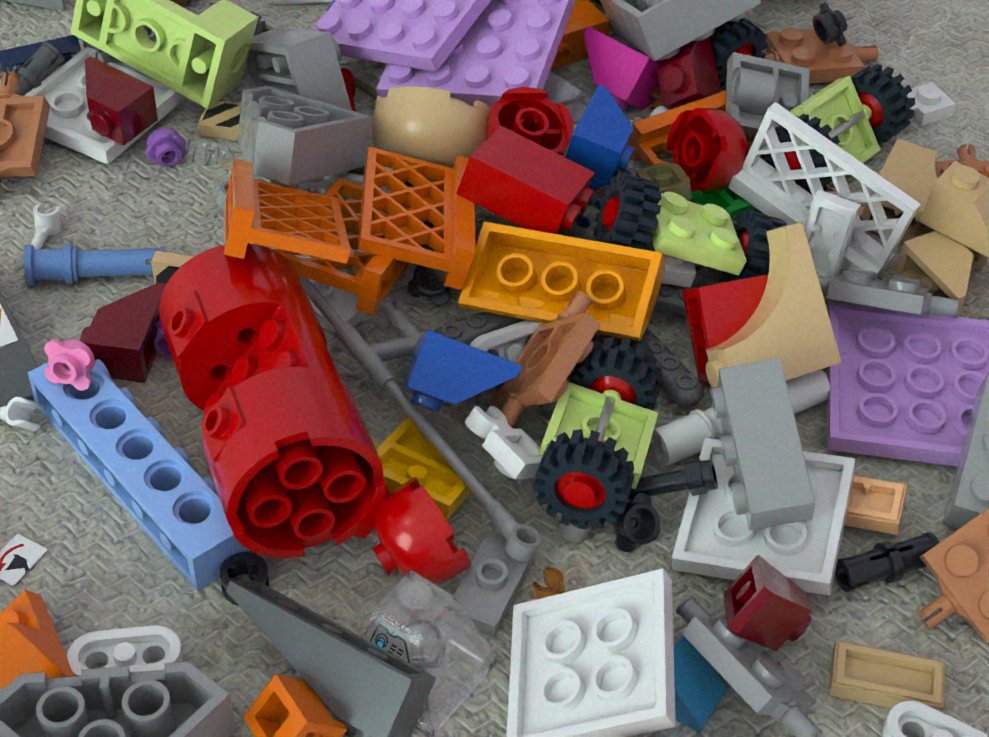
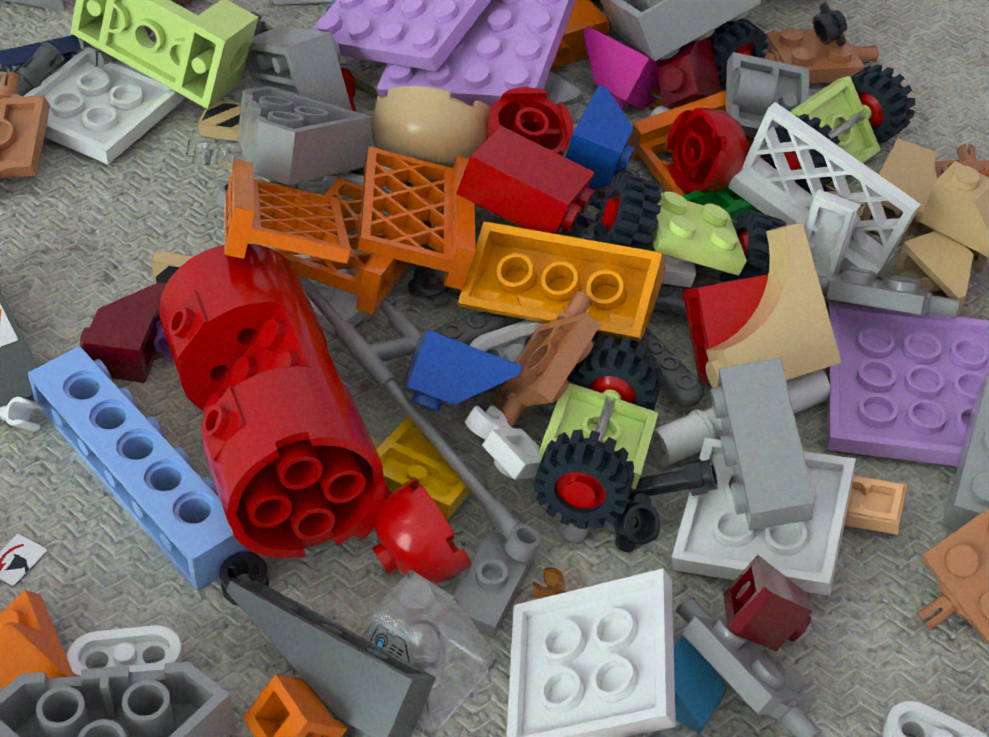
medium blue pin [24,244,165,286] -> none
white hand [30,203,62,249] -> none
bright pink plate [44,339,95,391] -> none
dark red slope [85,56,158,146] -> none
medium lavender plate [146,128,186,167] -> none
olive plate [638,163,692,201] -> none
tan tile [828,640,945,712] -> none
black pin [835,532,940,592] -> none
white plate [907,82,956,126] -> none

